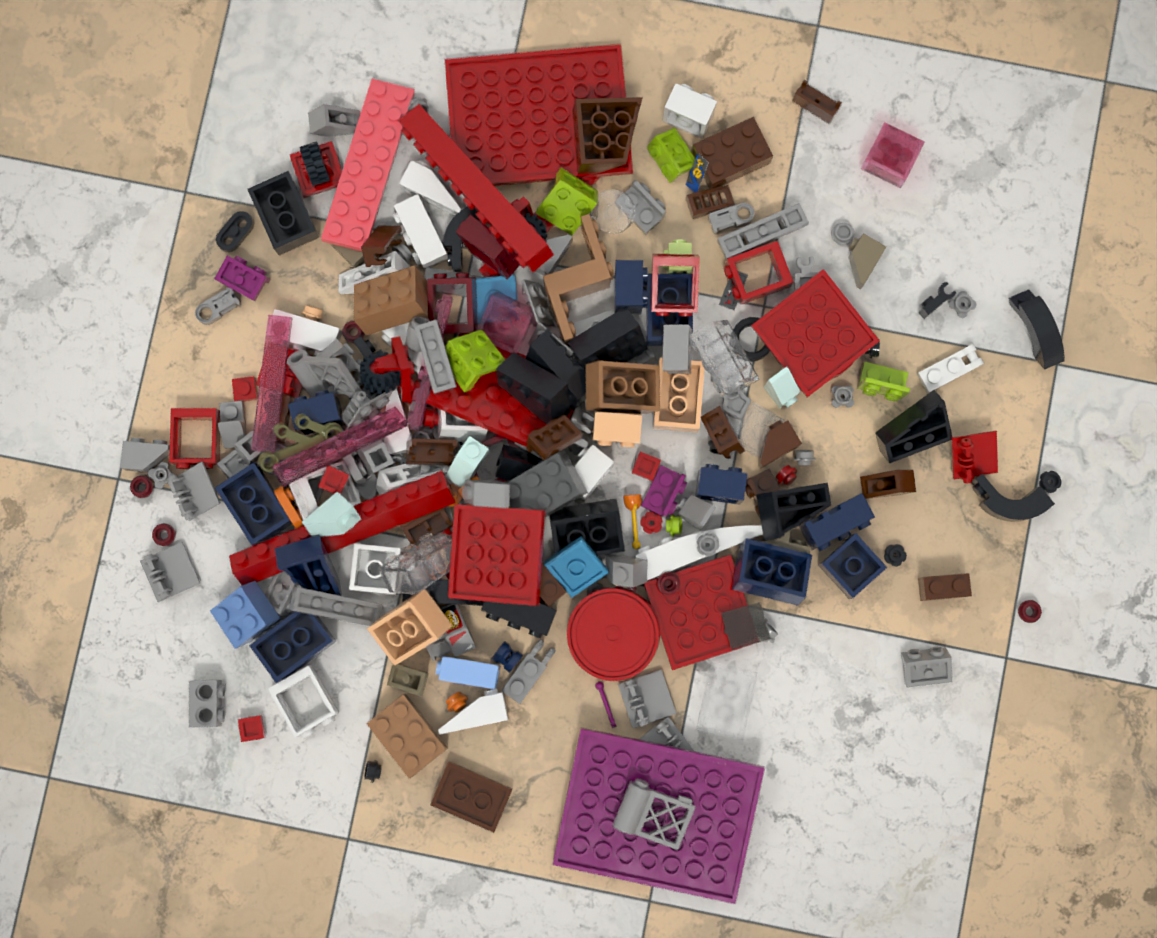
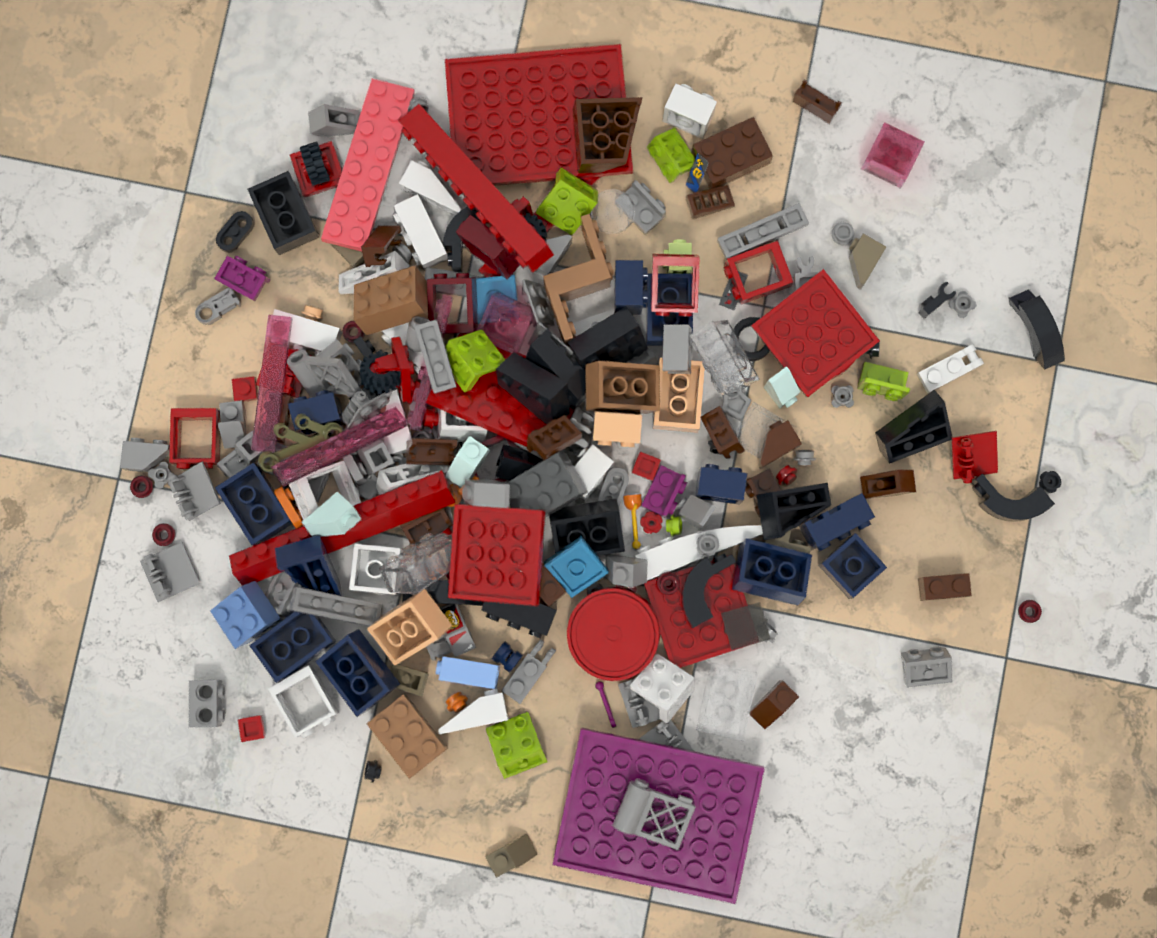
red plate [318,465,349,494] -> none
reddish brown plate [430,761,513,833] -> none
light grey piece [708,203,754,234] -> none
black plate [884,544,907,567] -> none
none -> dark blue brick [315,629,400,717]
none -> dark tan slope [485,834,538,878]
none -> lime bracket [486,712,547,779]
none -> light grey plate [598,468,629,507]
none -> white bracket [630,654,695,724]
none -> black arch [682,553,736,629]
none -> reddish brown slope [748,680,799,729]

